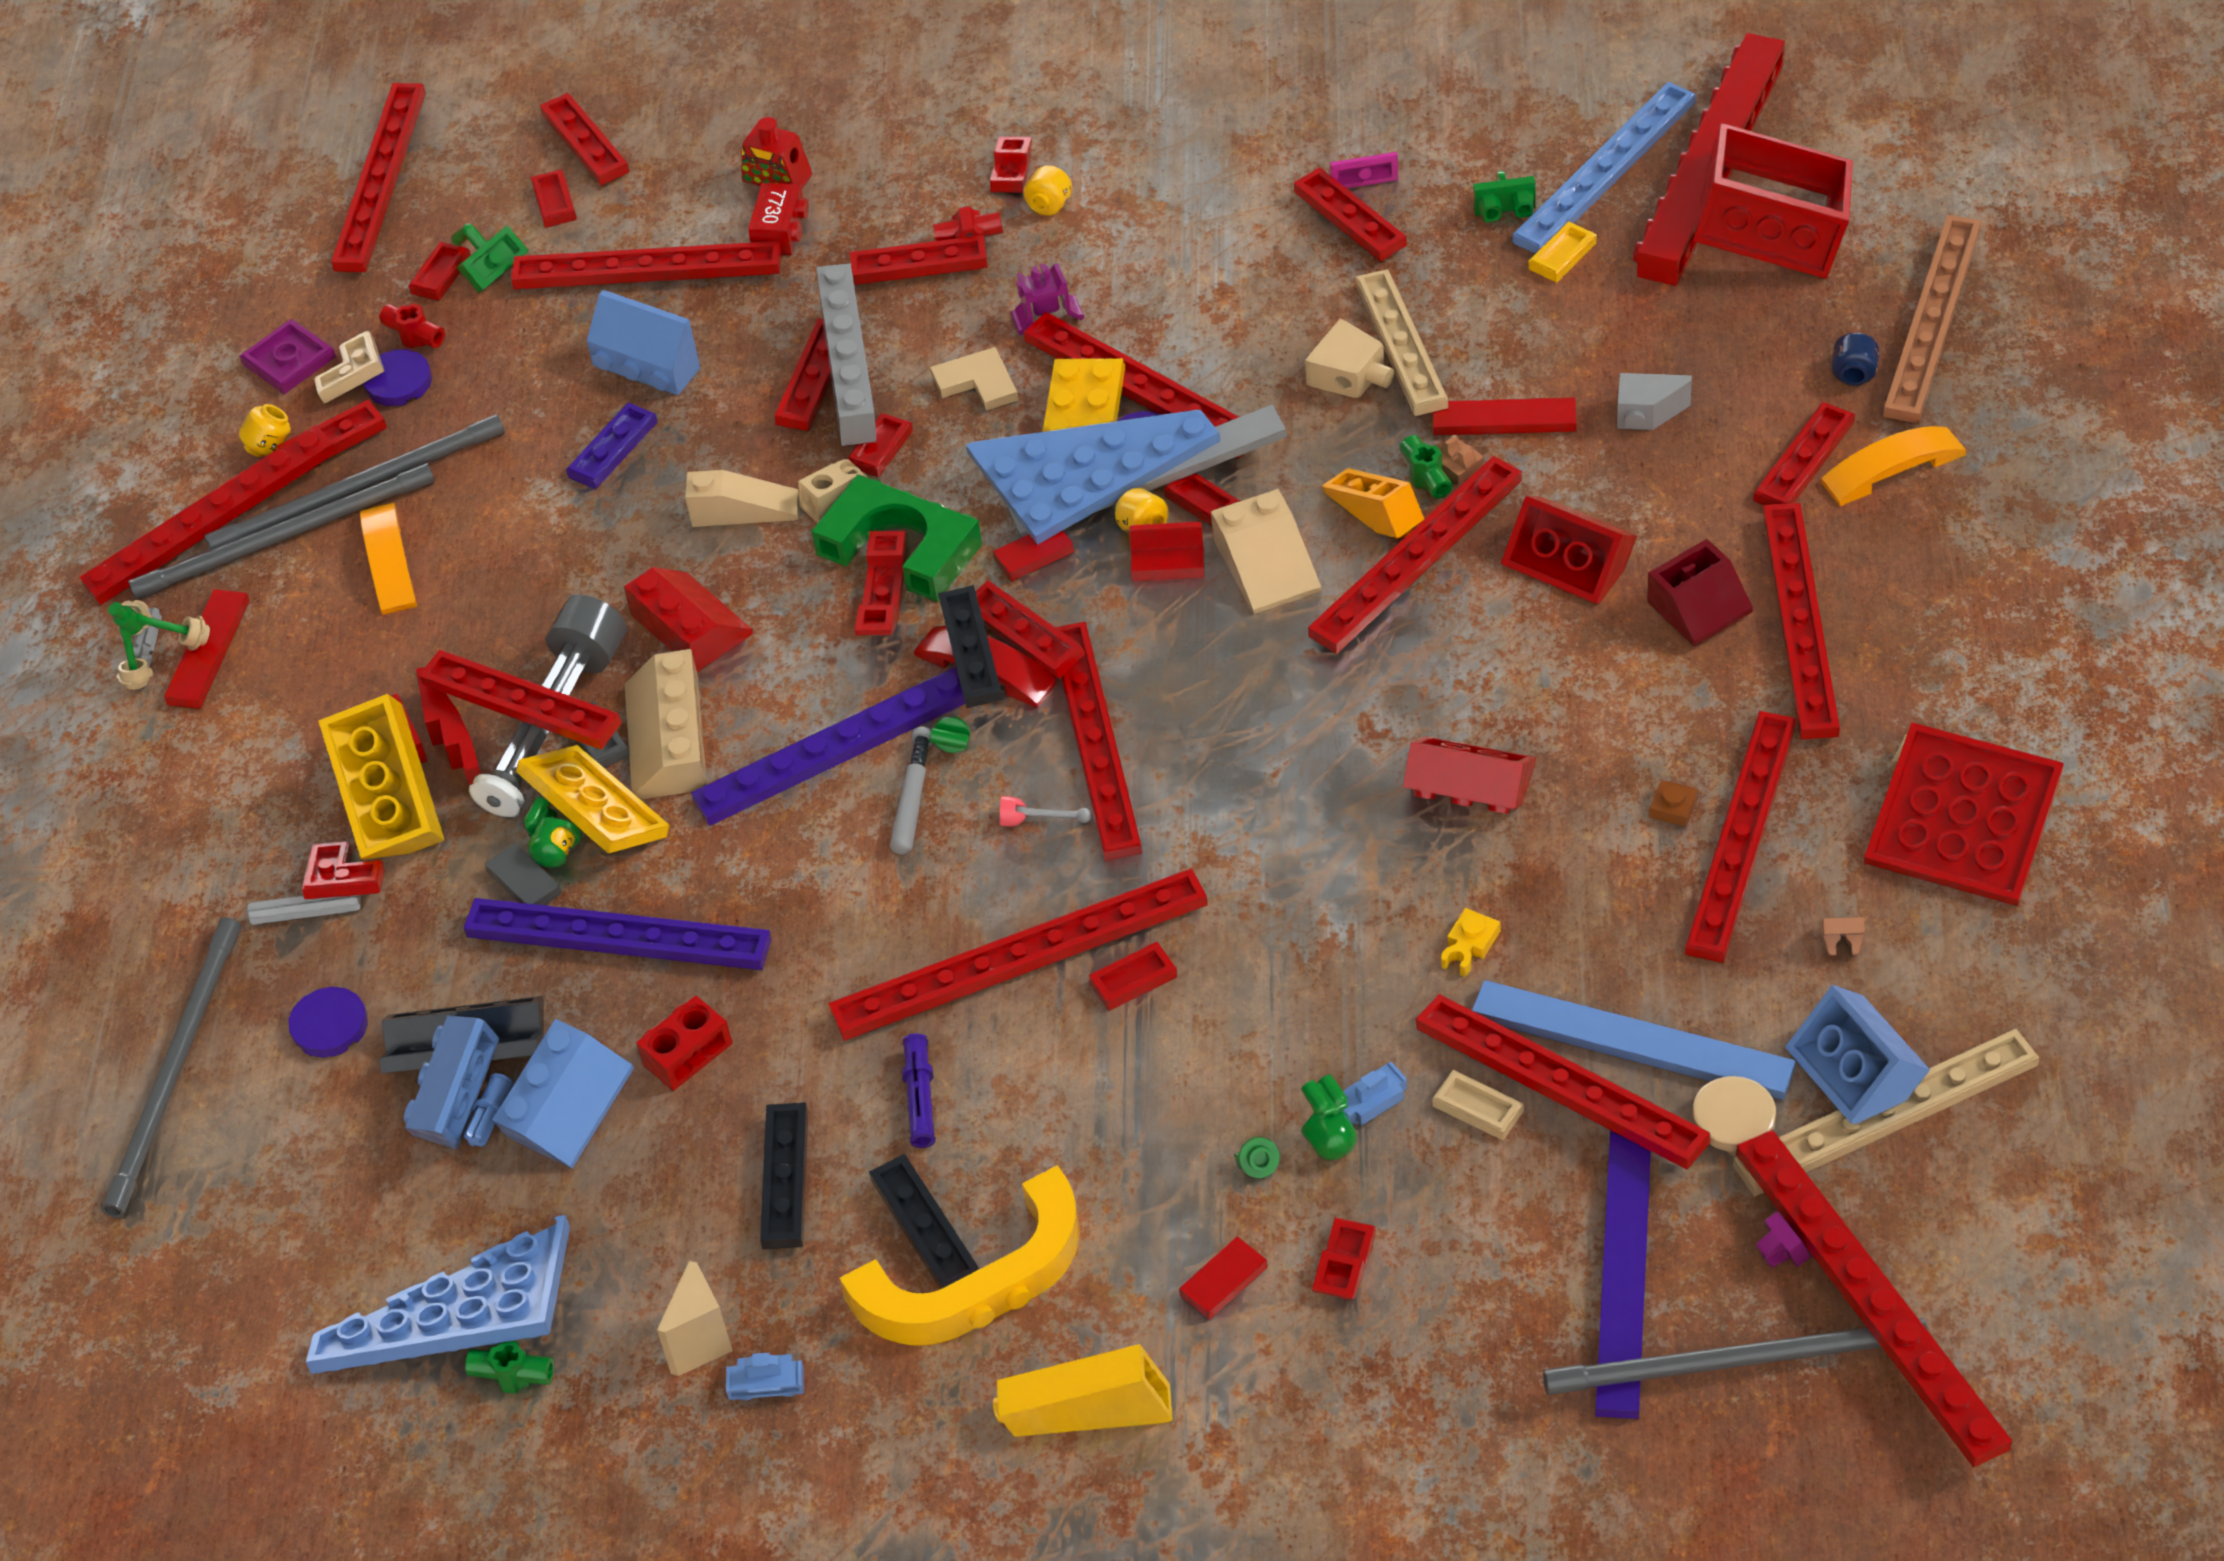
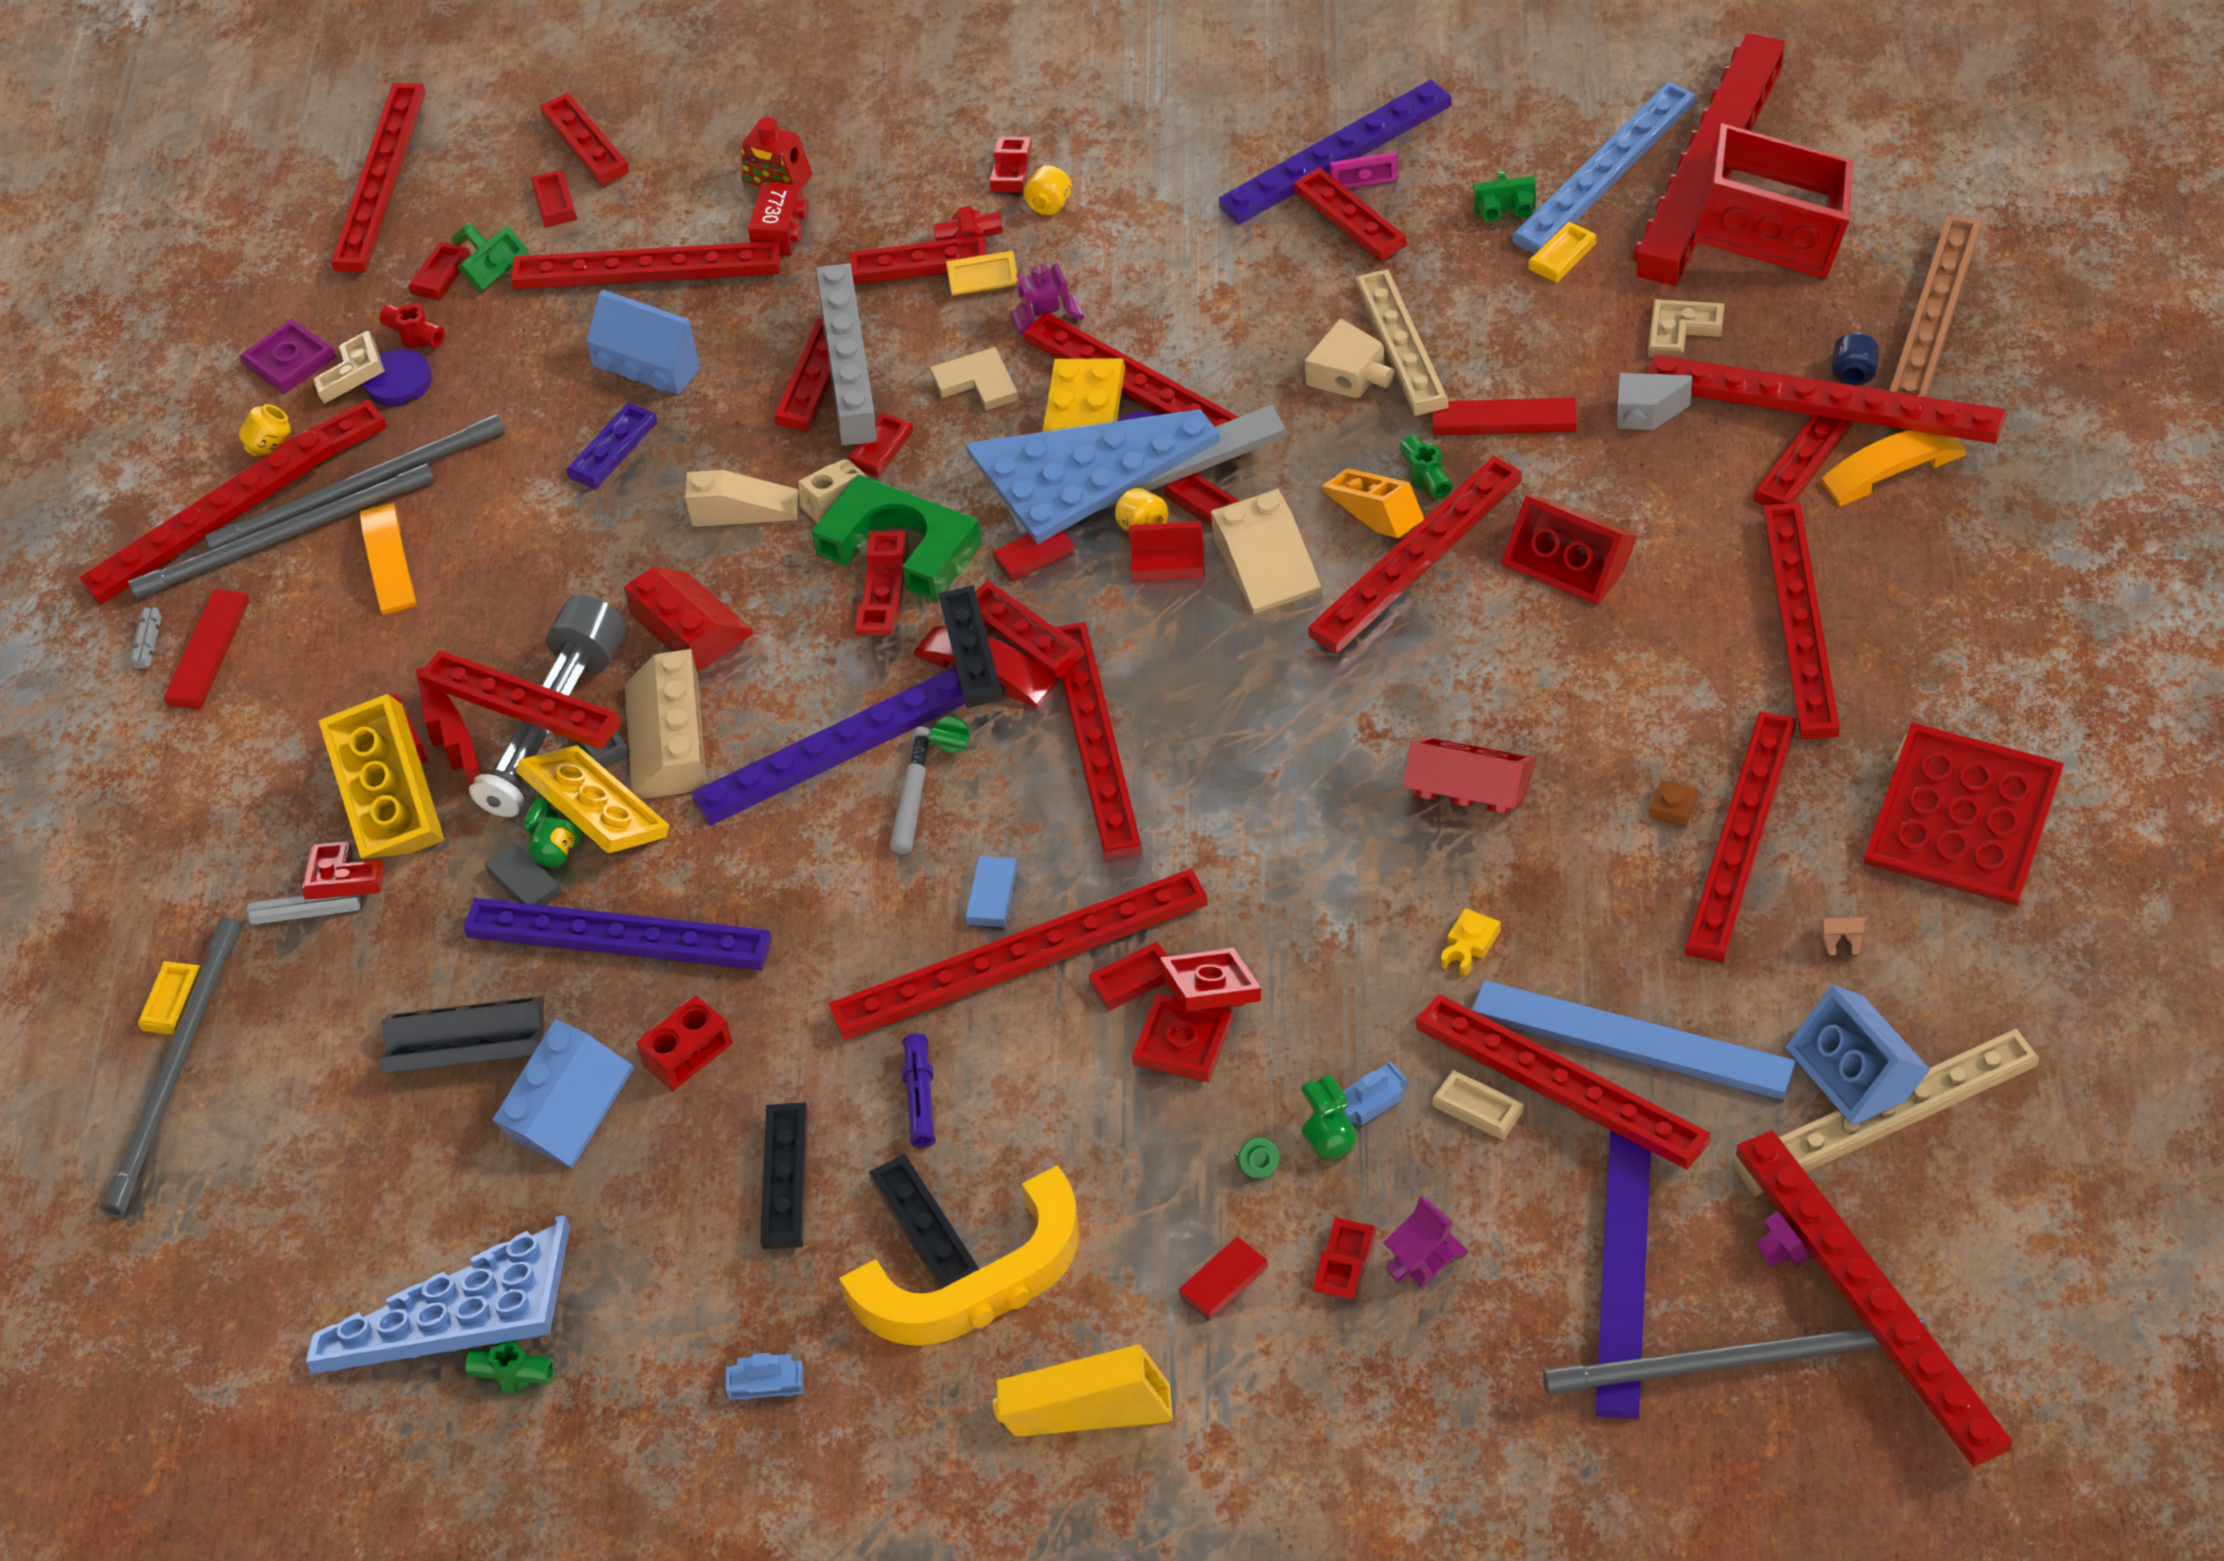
plant [108,600,210,690] -> none
dark purple tile [288,987,368,1058] -> none
medium blue slope [404,1016,499,1150] -> none
medium blue axle [464,1073,514,1147] -> none
tan slope [657,1261,733,1376] -> none
hinge [1000,796,1092,827] -> none
nougat tile [1441,435,1484,485] -> none
dark red slope [1647,539,1753,646] -> none
tan tile [1692,1076,1776,1157] -> none
none -> yellow tile [138,961,201,1035]
none -> yellow tile [946,251,1017,297]
none -> medium blue tile [966,856,1018,928]
none -> red plate [1132,993,1233,1082]
none -> red plate [1159,948,1262,1012]
none -> dark purple plate [1219,79,1452,225]
none -> magenta piece [1383,1196,1468,1289]
none -> red plate [1647,355,2006,444]
none -> tan tile [1648,299,1725,359]

